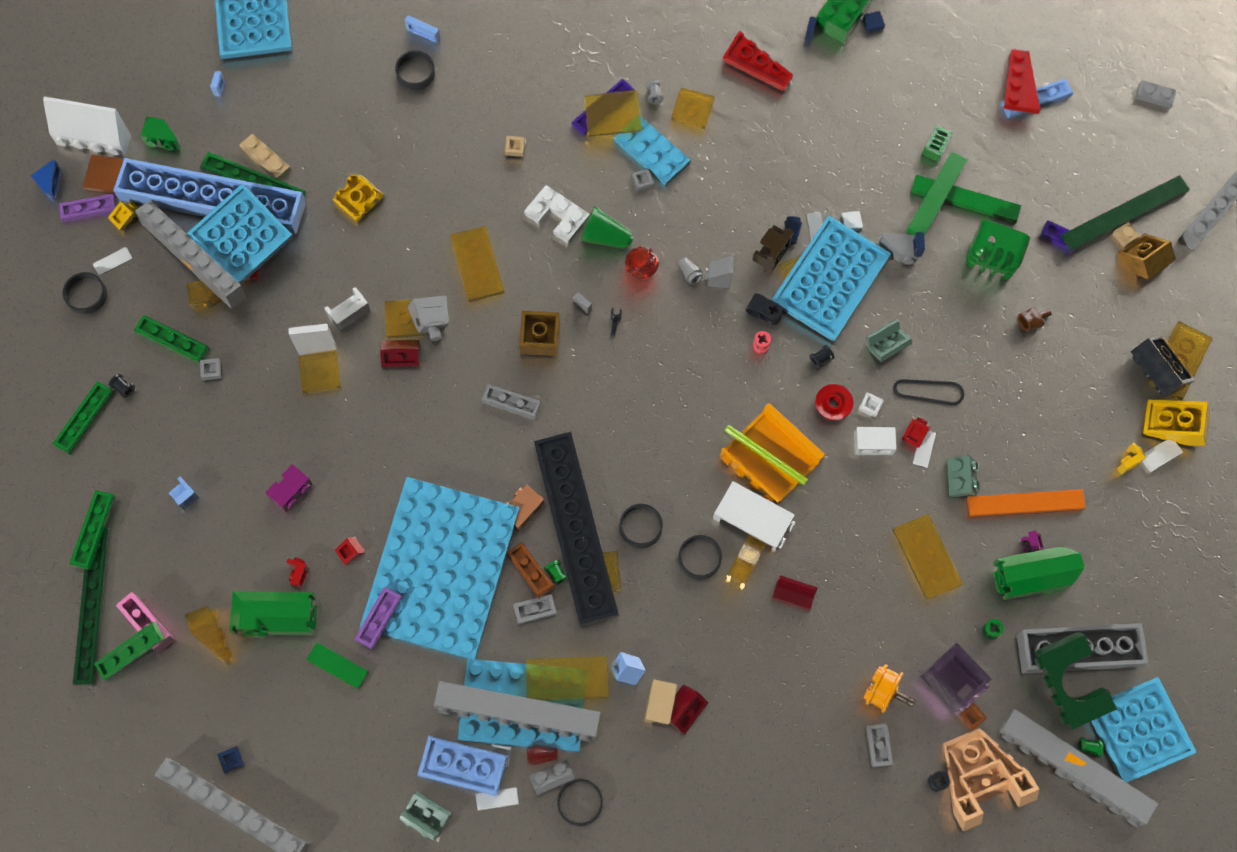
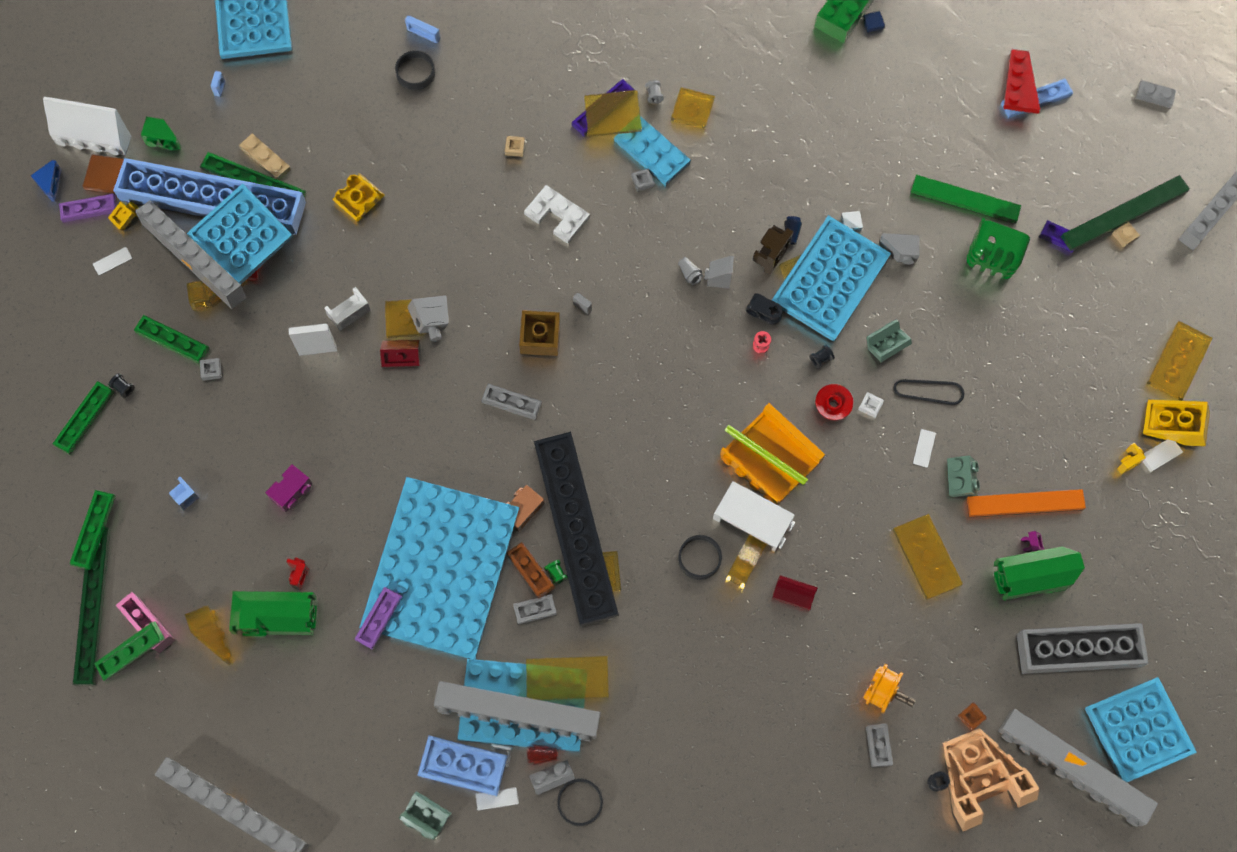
black tyre [62,272,107,314] -> none
dark blue tile [217,746,245,774] -> none
clear yellow tile [298,351,341,394] -> none
green tile [306,642,369,690] -> none
red slope [335,537,365,565] -> none
clear yellow tile [450,226,505,302] -> none
green cone [581,207,634,249] -> none
light blue panel [610,652,646,685] -> none
black hand [611,308,622,335] -> none
black tyre [620,504,663,548] -> none
clear red hair [625,246,659,279] -> none
tan panel [644,679,677,725] -> none
dark red panel [670,685,708,735] -> none
red wing [722,30,793,92] -> none
dark blue tile [805,16,817,42] -> none
white sticker [806,212,823,240] -> none
white panel [854,427,896,455] -> none
red bracket [902,417,930,448] -> none
green tile [906,151,968,237] -> none
dark blue tile [913,232,925,257] -> none
clear purple container [920,643,992,712] -> none
green slope [922,125,953,162] -> none
green bush [982,619,1004,640] -> none
reddish brown piece [1017,307,1052,332] -> none
dark green arch [1034,632,1117,730] -> none
green bush [1078,737,1103,758] -> none
pearl gold slope [1118,233,1176,279] -> none
black slope [1130,335,1195,397] -> none

